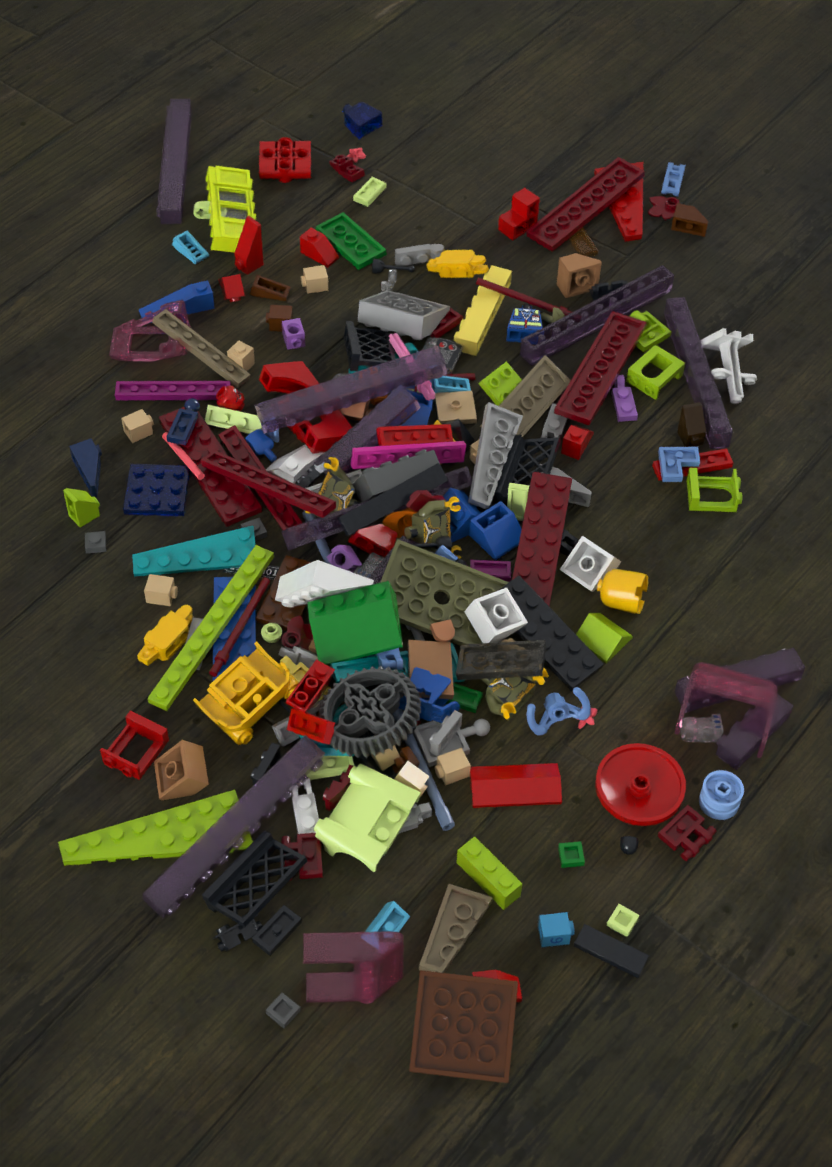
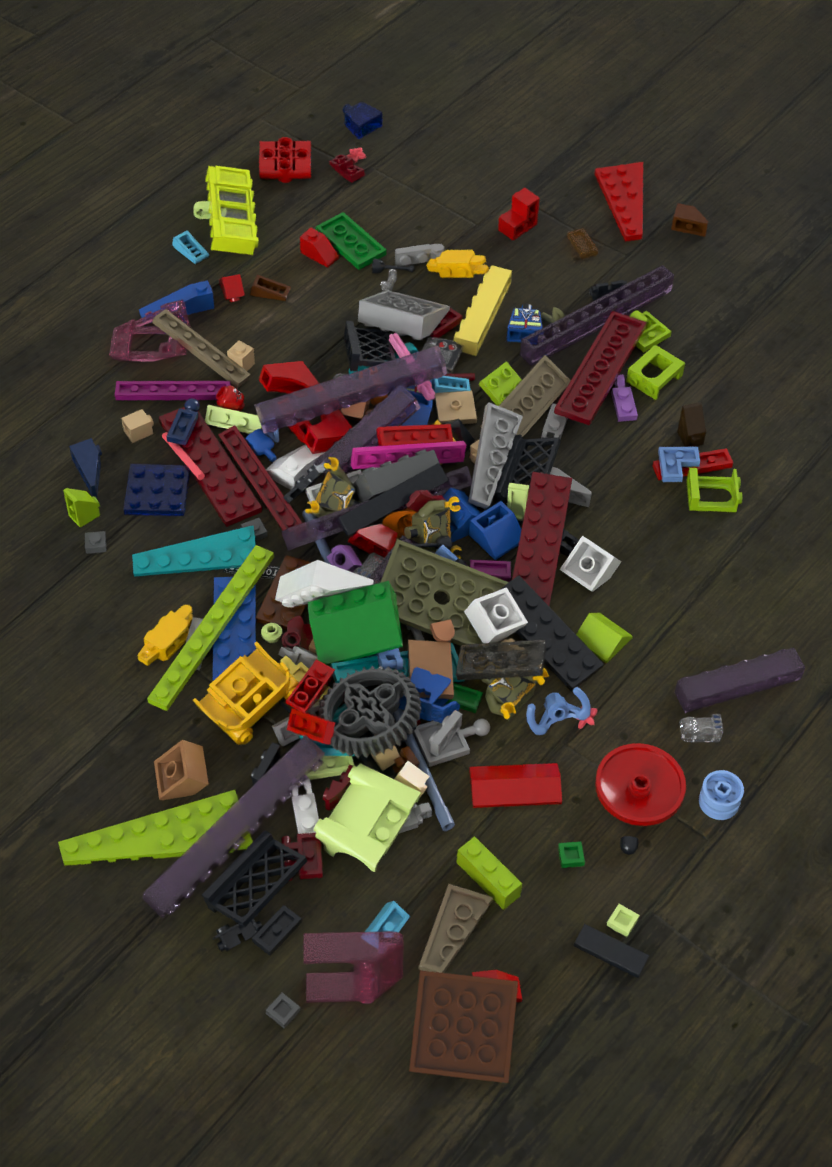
red panel [100,710,169,780] -> none
tan brick [144,574,178,606] -> none
clear purple brick [157,99,192,224] -> none
dark red plate [201,450,336,518] -> none
dark red bar [209,577,270,677] -> none
red slope [235,216,264,275] -> none
reddish brown brick [266,305,293,331] -> none
medium lavender brick [282,318,305,350] -> none
tan brick [301,265,328,294] -> none
yellowish green plate [353,177,386,207] -> none
tan brick [435,748,471,785] -> none
dark red bar [476,277,580,322] -> none
dark red plate [526,157,645,252] -> none
dark azure brick [538,912,574,947] -> none
medium nougat slope [557,253,602,298] -> none
red slope [561,425,594,460] -> none
yellow cylinder [597,569,648,614] -> none
dark red plate [648,196,679,220] -> none
dark red plate [658,805,716,861] -> none
medium blue plate [661,162,685,197] -> none
clear purple brick [664,297,733,449] -> none
clear pink windscreen [674,662,778,758] -> none
white piece [700,328,757,404] -> none
clear purple brick [716,691,793,771] -> none

